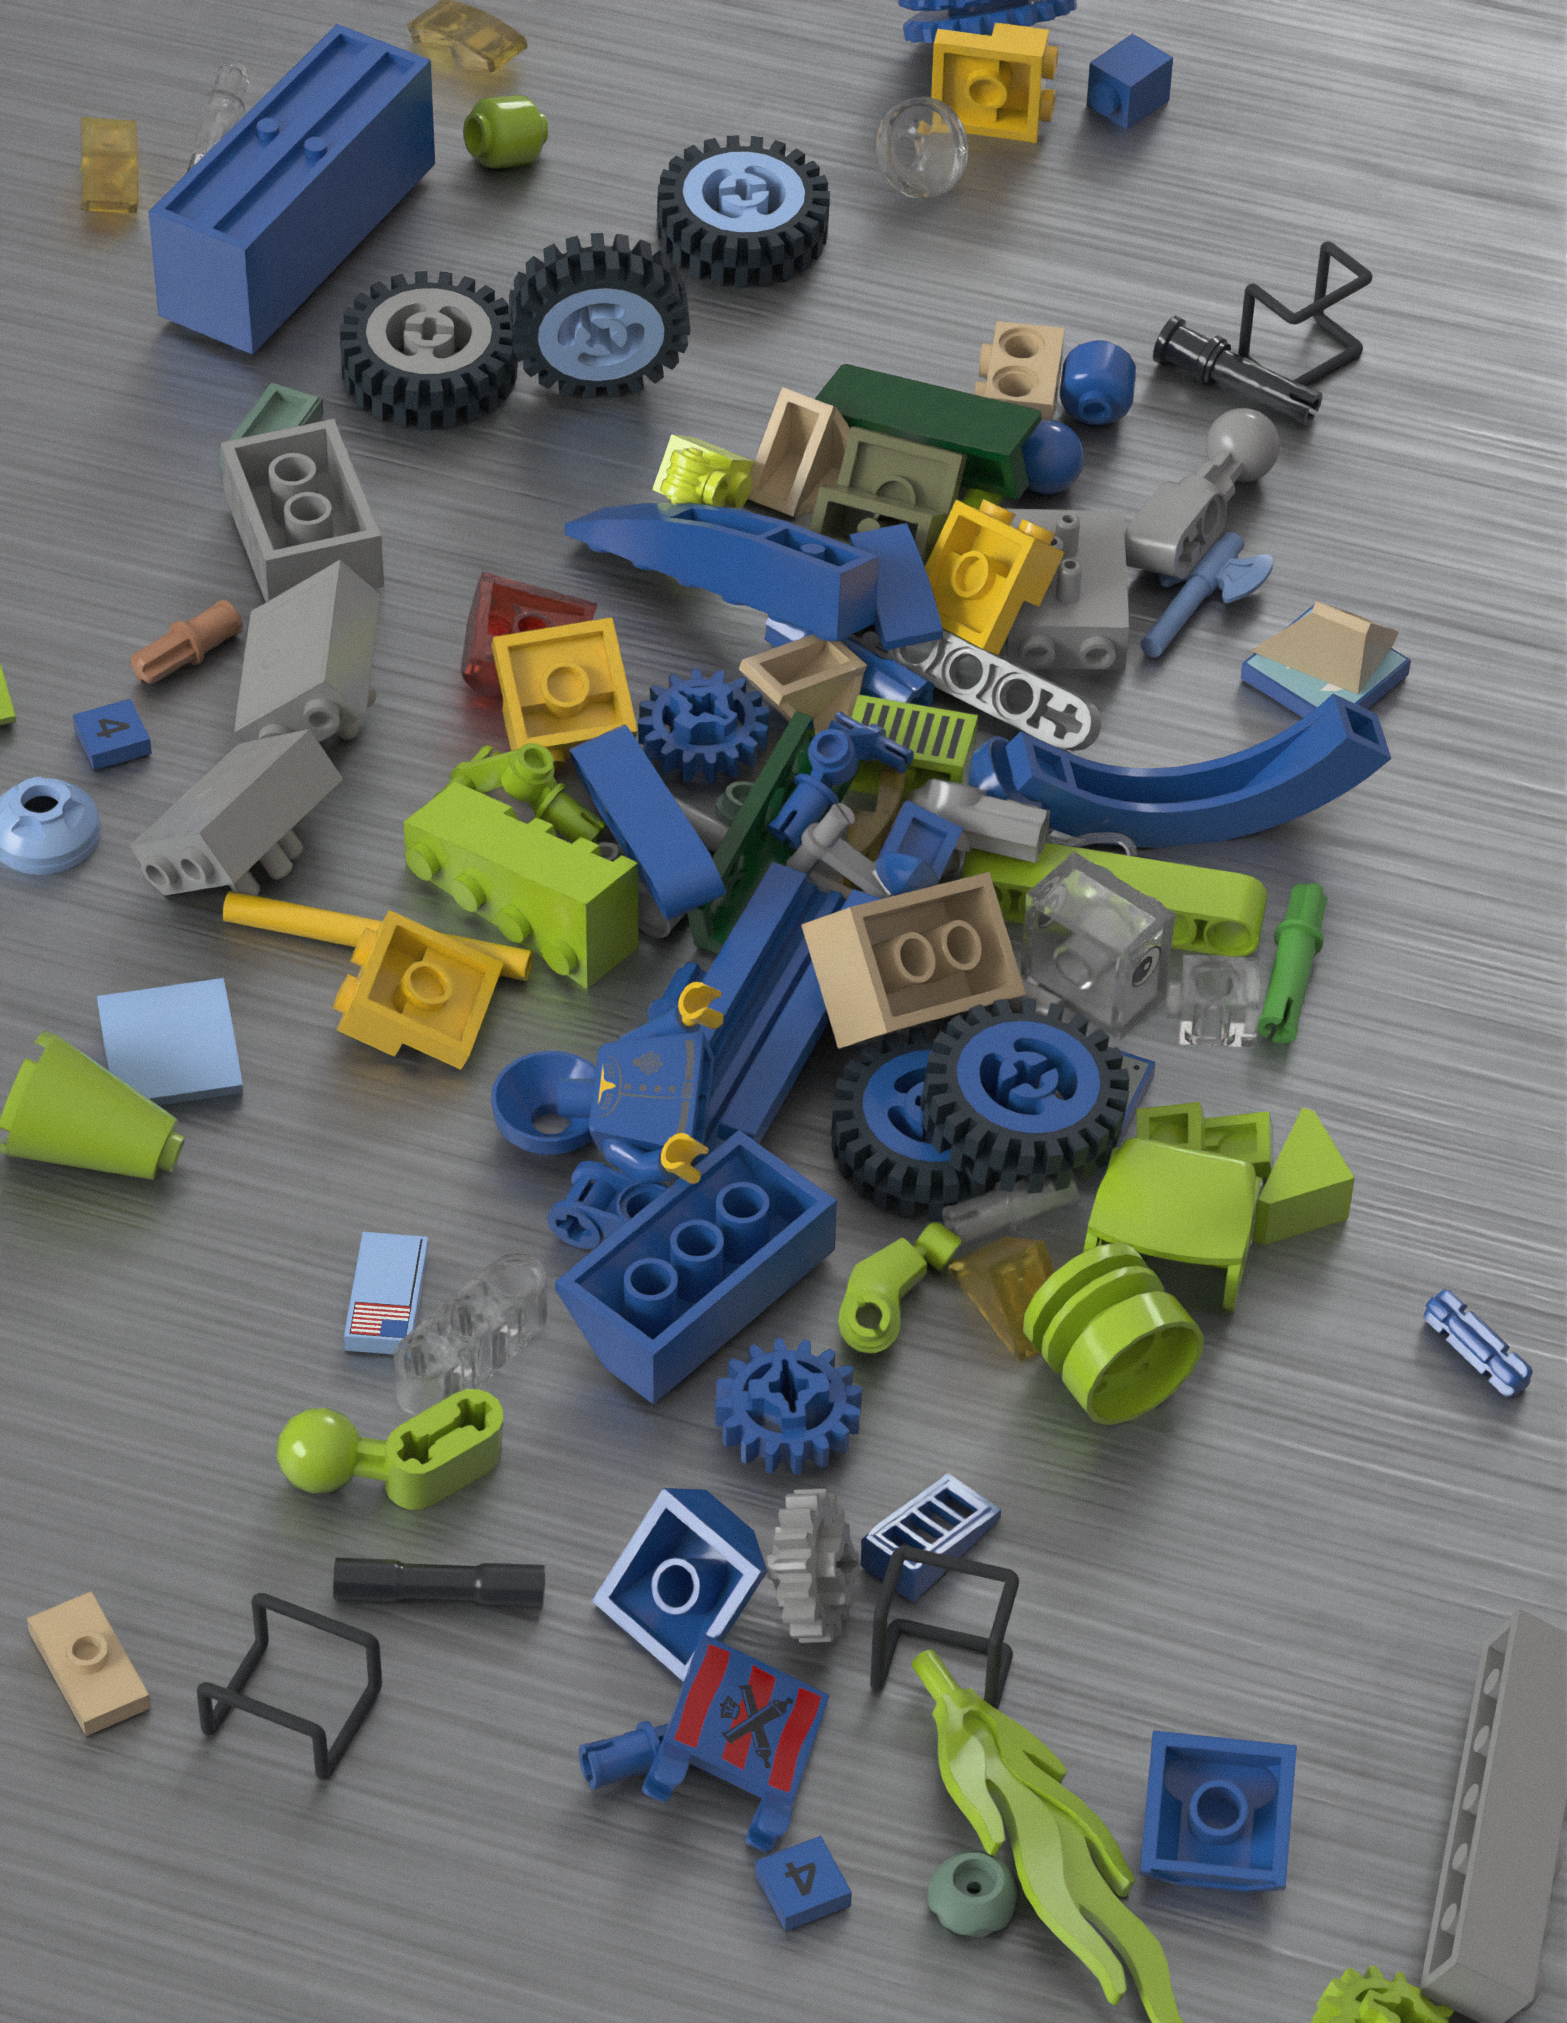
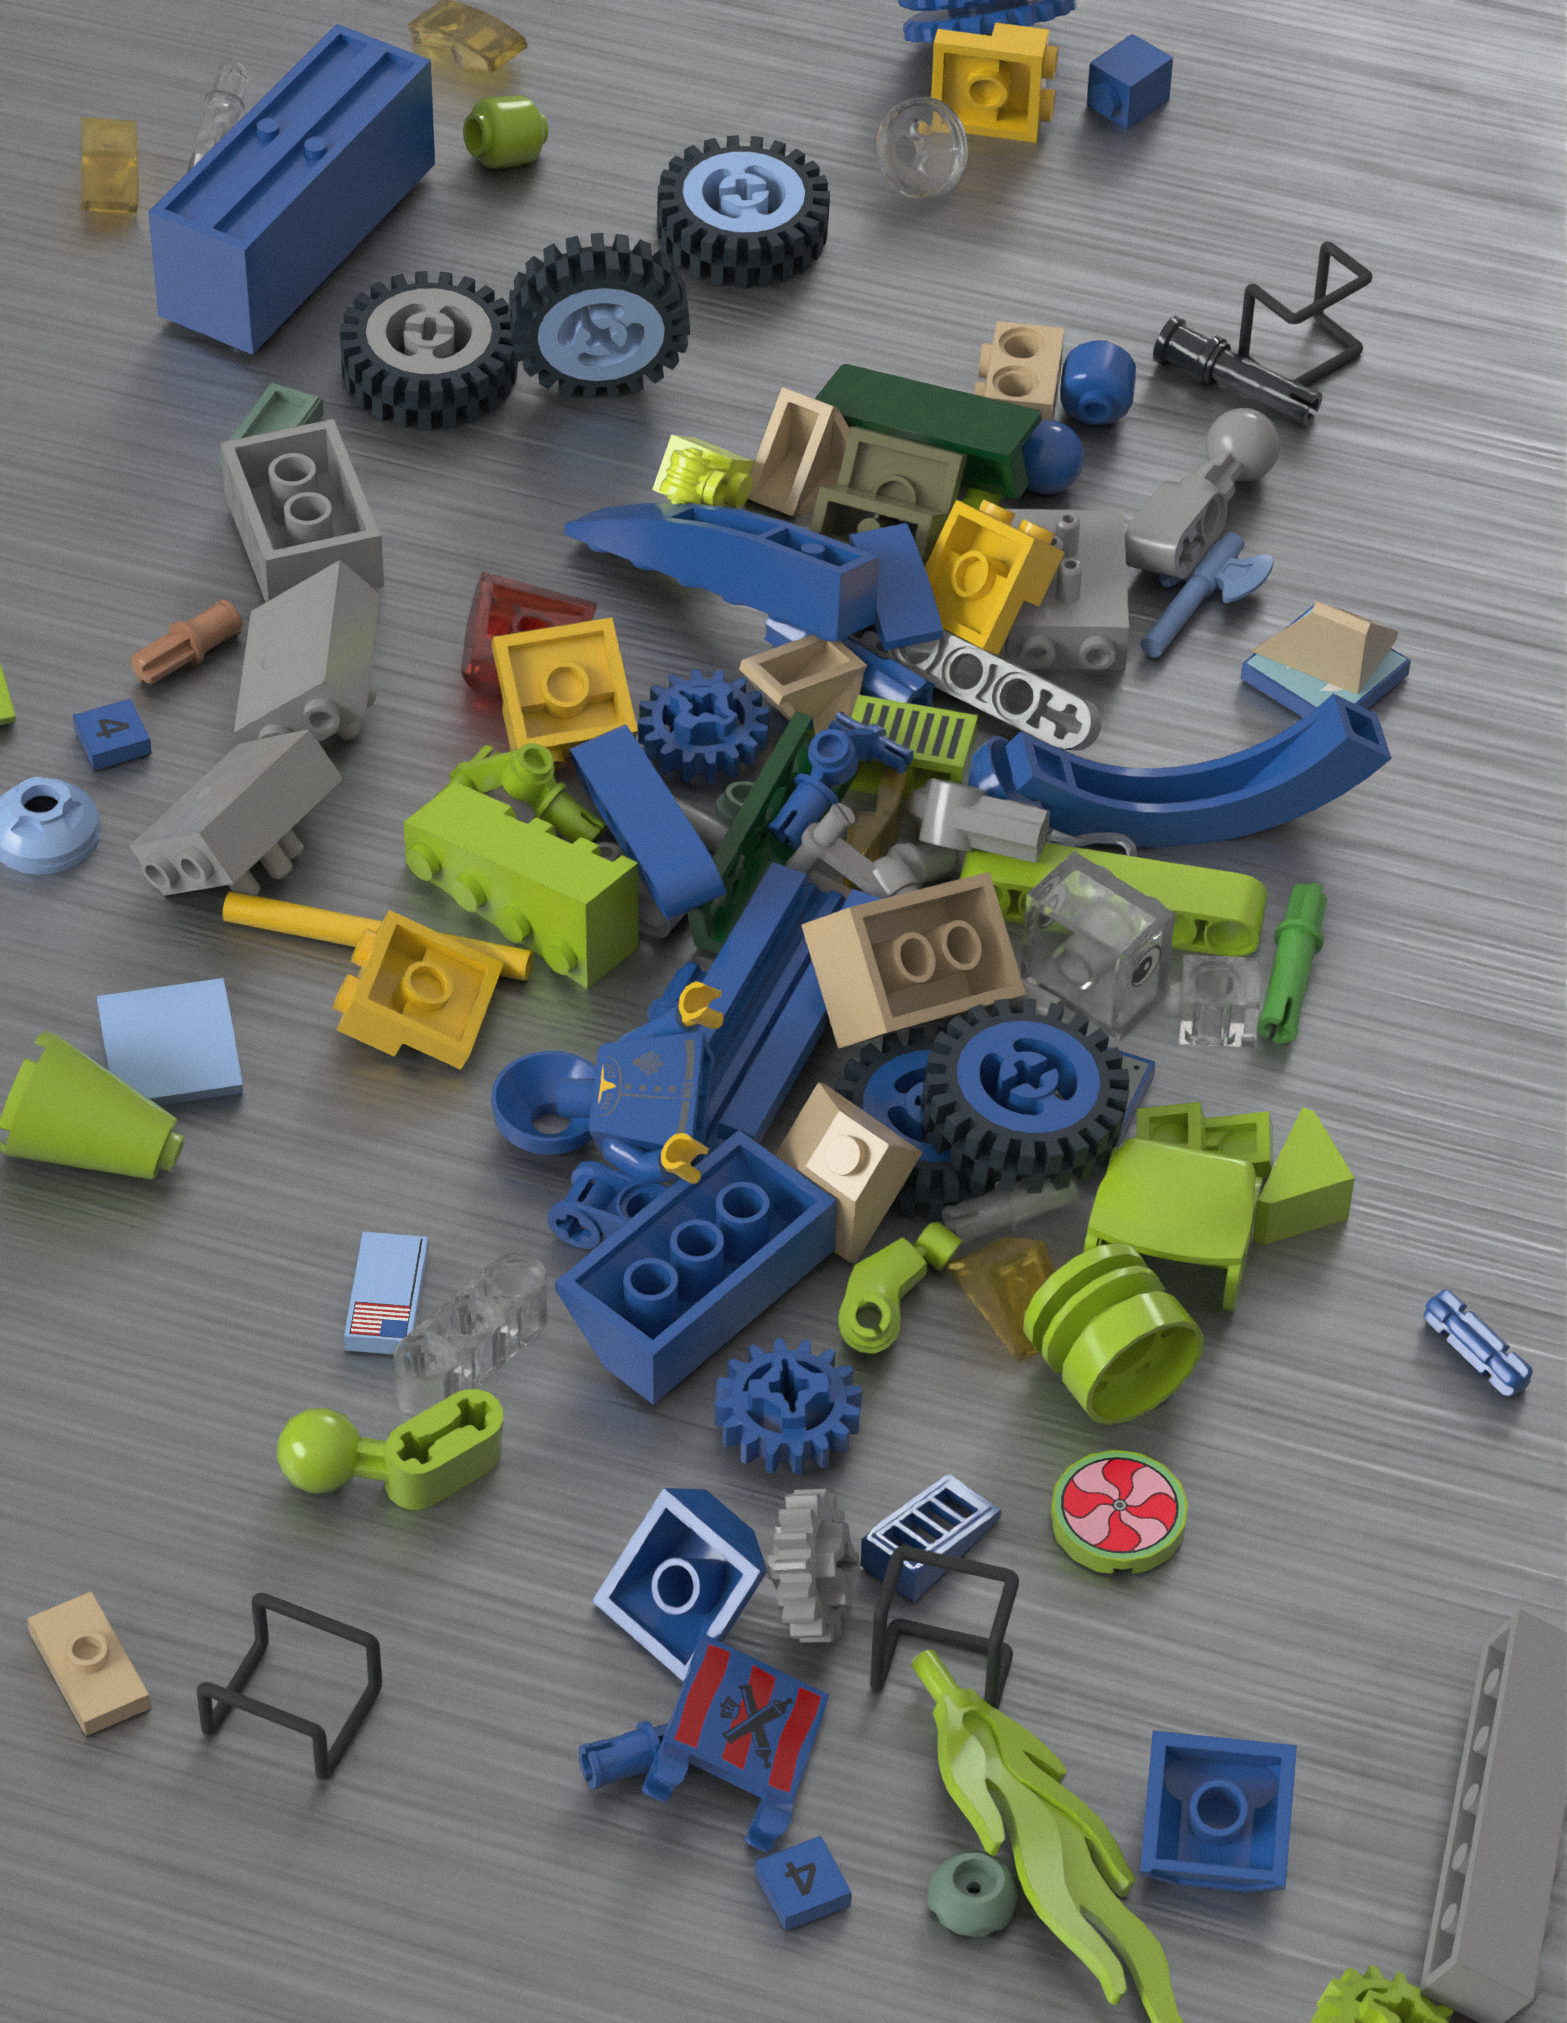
black piece [333,1557,545,1607] -> none
blue plate [875,800,964,896] -> none
none -> tan slope [775,1082,923,1264]
none -> tile [1050,1449,1188,1574]

